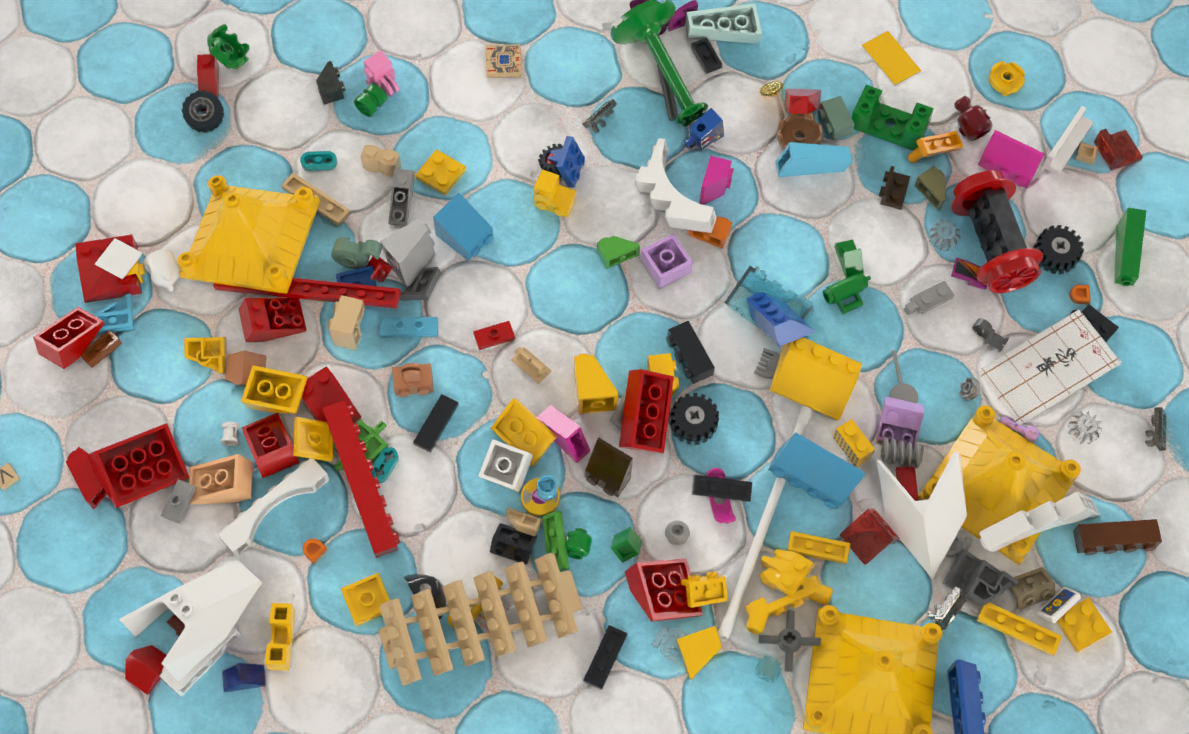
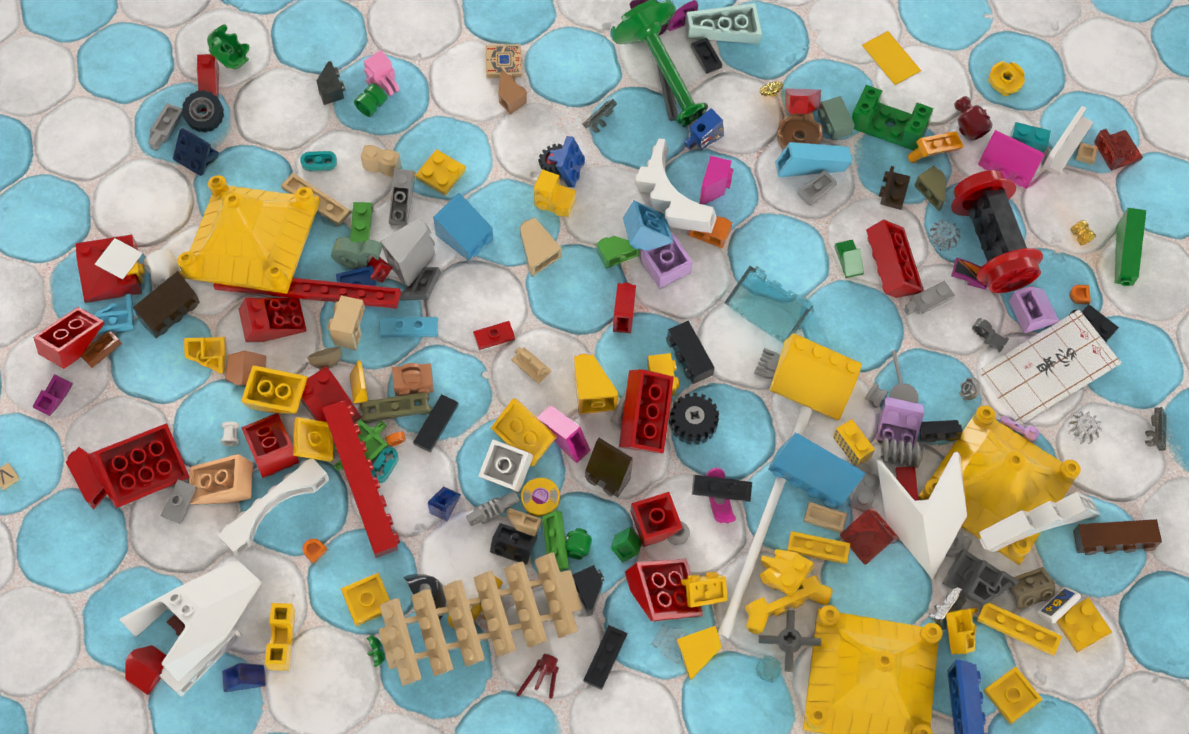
medium azure wheel [537,475,557,501] -> none
blue slope [746,292,814,346] -> none
green piece [822,273,871,314] -> none
black wheel [1033,225,1084,274] -> none
none -> magenta slope [32,374,73,416]
none -> dark brown slope [133,271,200,338]
none -> light grey hinge [148,103,183,151]
none -> dark blue bracket [173,128,219,176]
none -> dark tan piece [307,347,342,370]
none -> bright green plate [350,202,372,244]
none -> yellow slope [350,360,368,403]
none -> olive plate [360,392,431,424]
none -> green piece [366,635,385,667]
none -> orange tile [385,432,406,446]
none -> clear blue slope [428,486,461,521]
none -> light grey hinge [466,491,520,526]
none -> medium nougat slope [498,70,527,114]
none -> dark red plant [516,654,559,699]
none -> tan slope [520,217,562,277]
none -> black slope [572,565,604,616]
none -> red slope [613,282,636,334]
none -> dark azure slope [623,200,673,251]
none -> red slope [630,492,683,547]
none -> light grey plate [798,170,837,206]
none -> tan tile [803,502,847,533]
none -> light grey hinge [849,463,880,514]
none -> light grey wheel [865,383,888,407]
none -> red slope [866,219,924,298]
none -> black bracket [920,420,962,442]
none -> yellow slope [946,607,978,654]
none -> yellow tile [983,666,1043,725]
none -> lavender slope [1009,286,1060,334]
none -> teal brick [1010,122,1051,153]
none -> clear yellow wheel [1070,220,1096,245]

